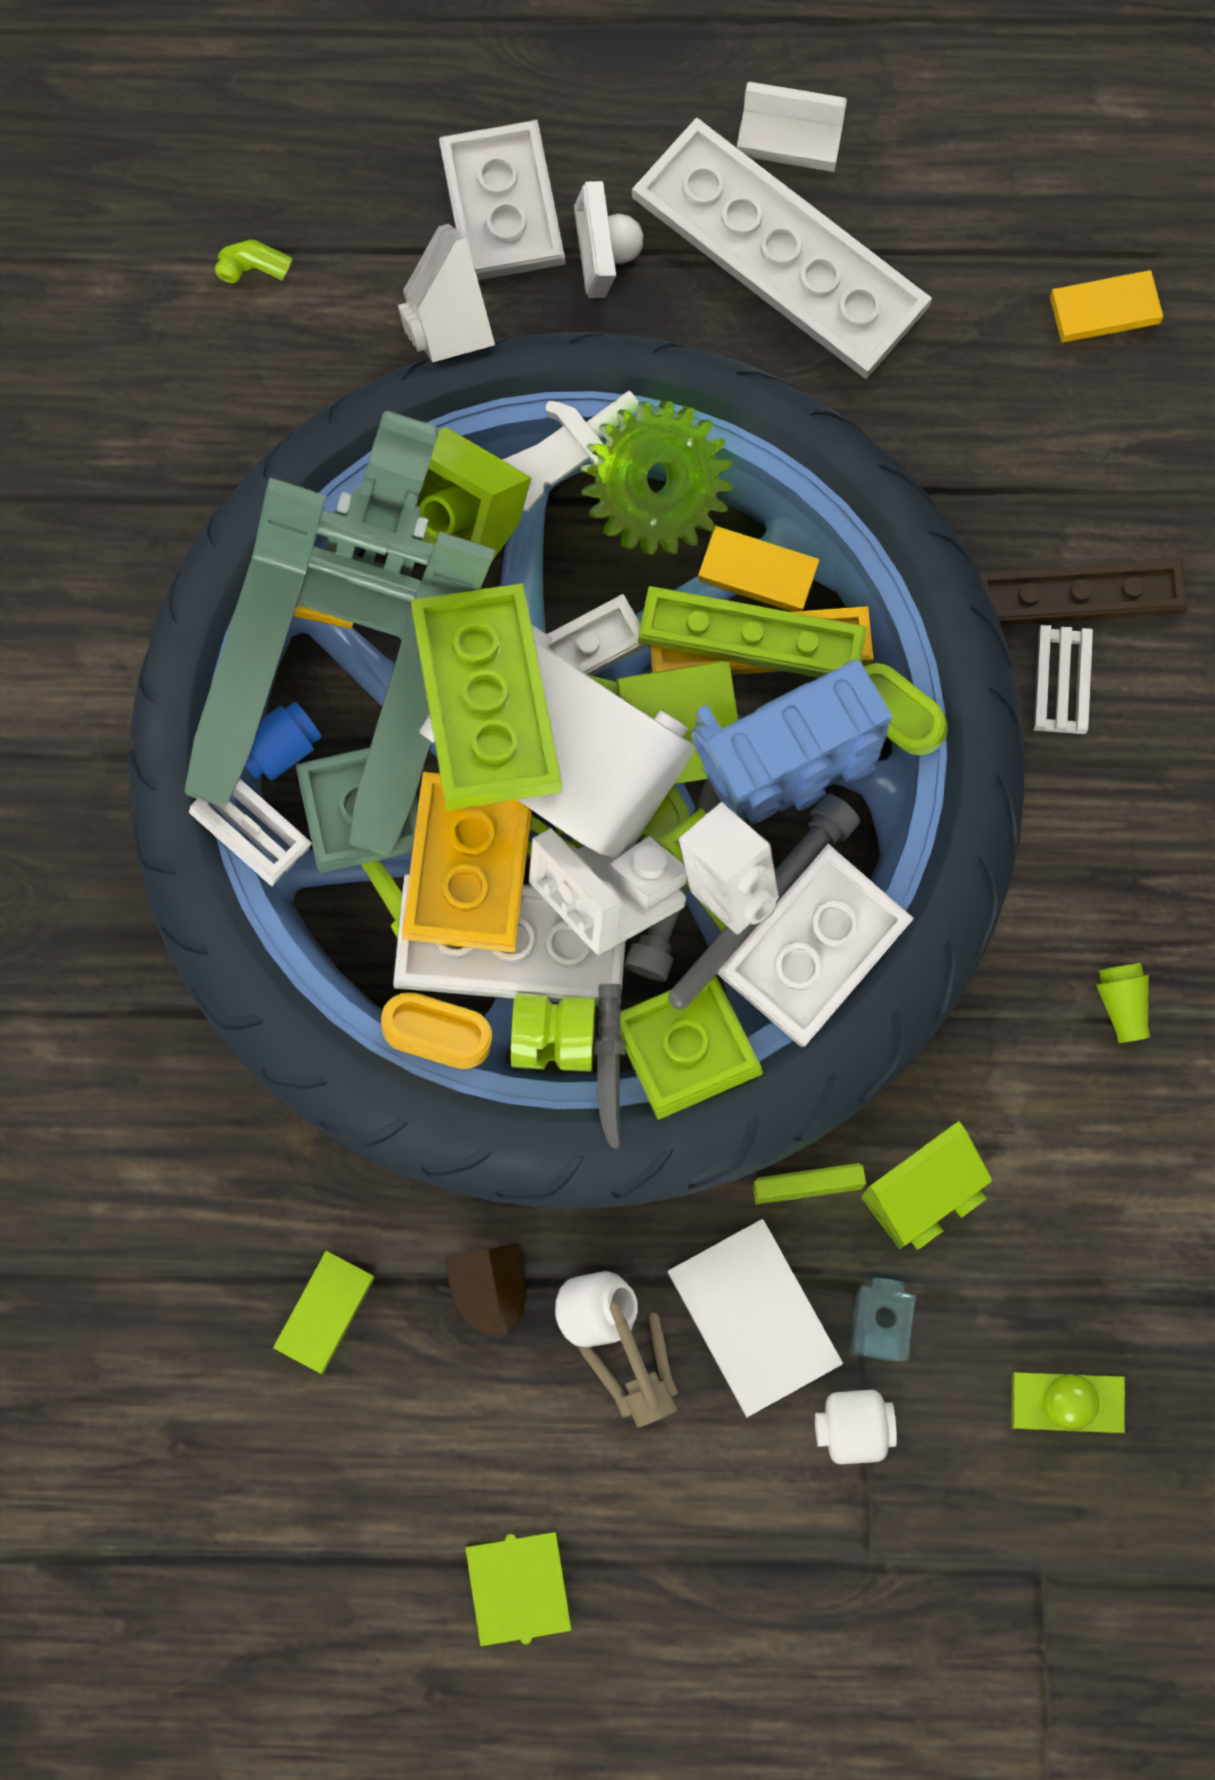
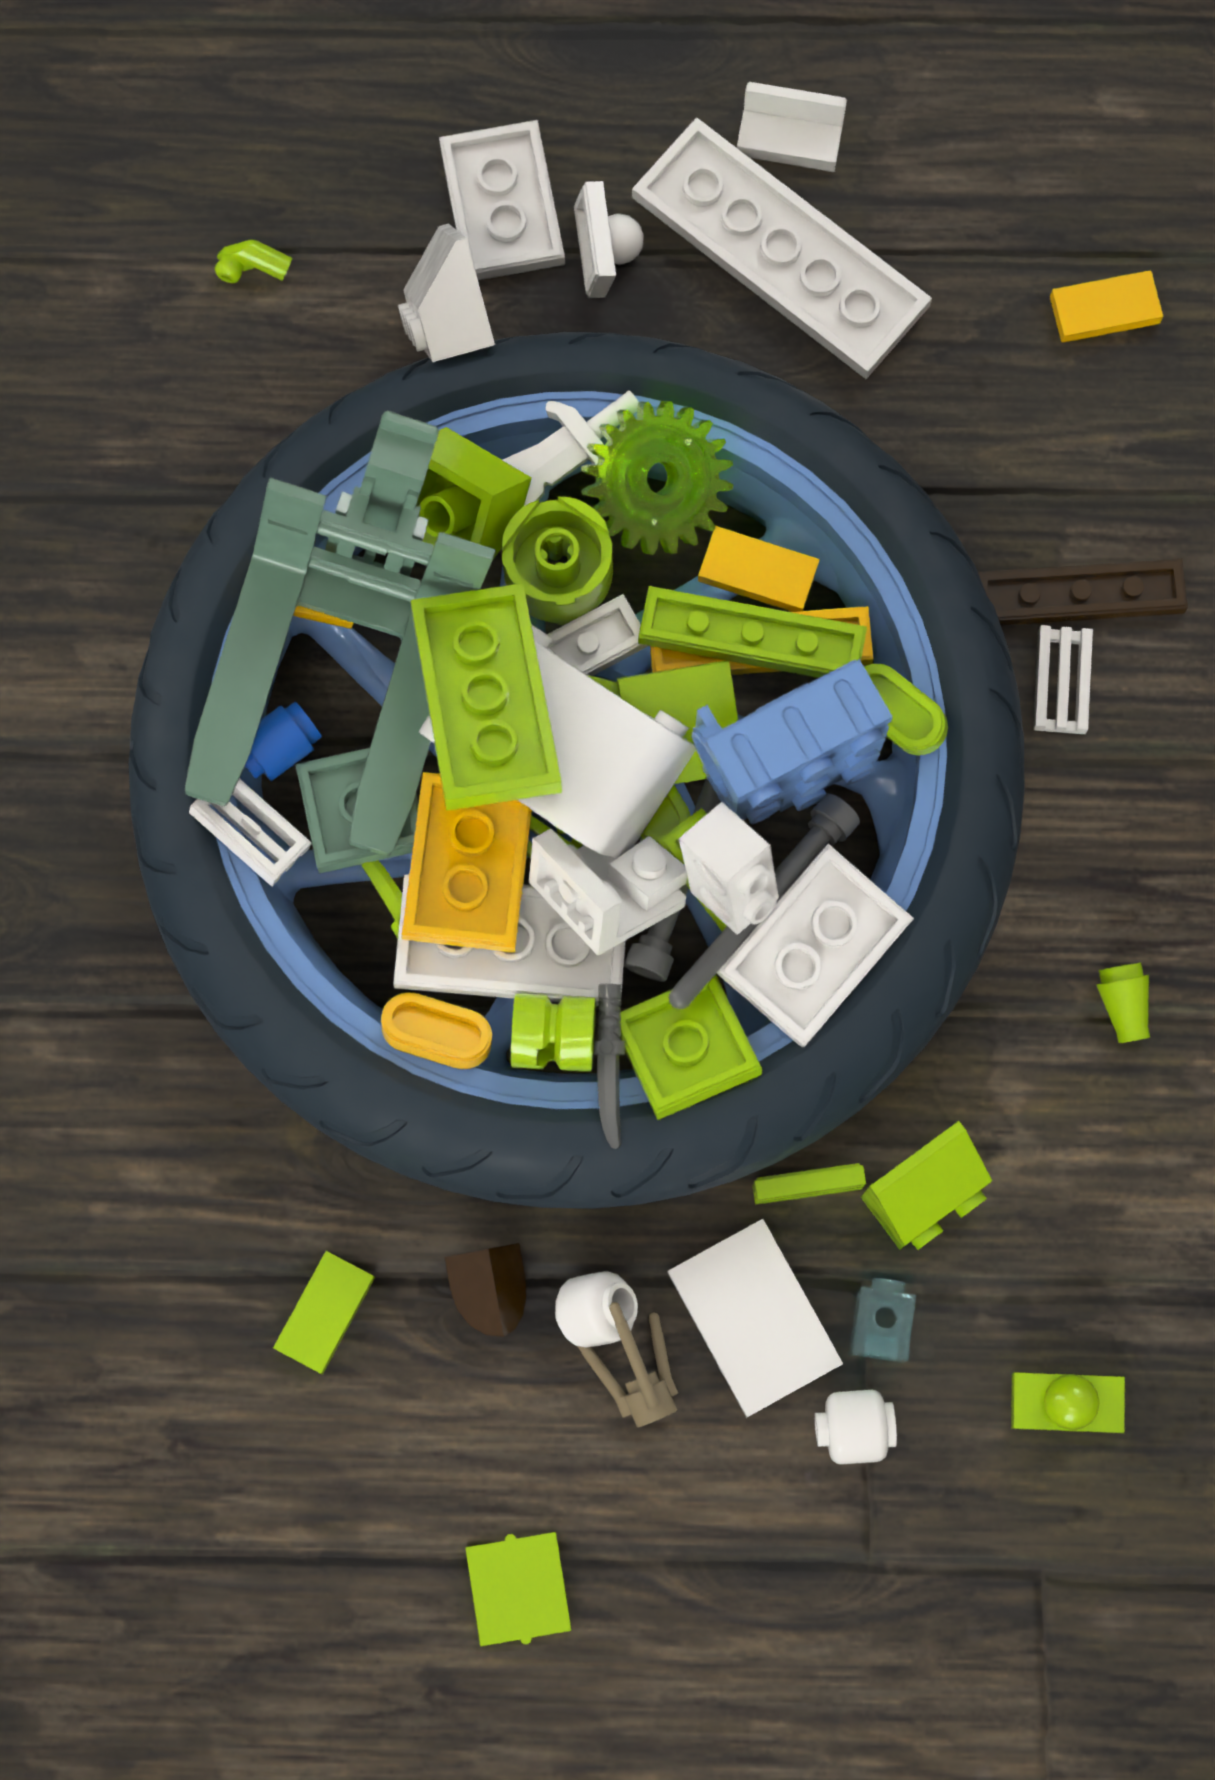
none -> lime brick [501,497,613,625]

